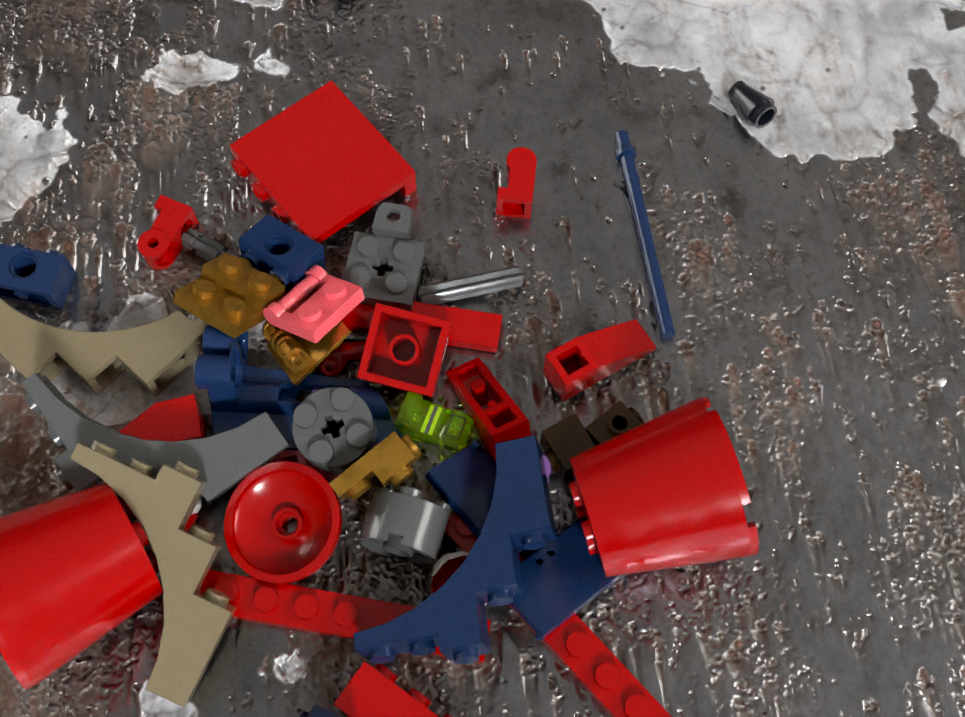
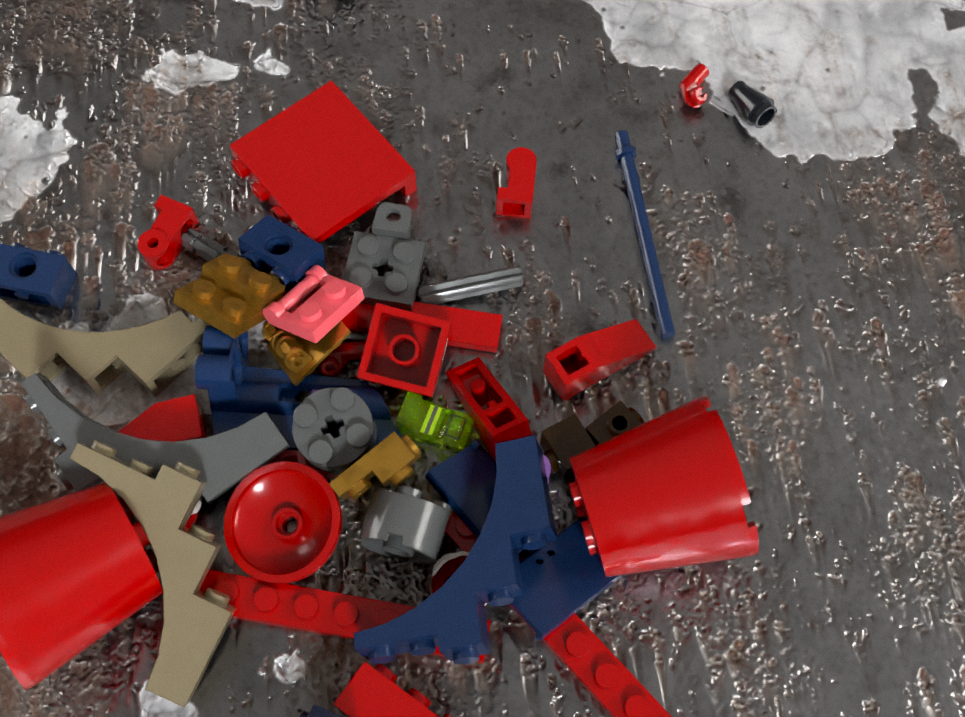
none -> red arm [679,63,709,108]

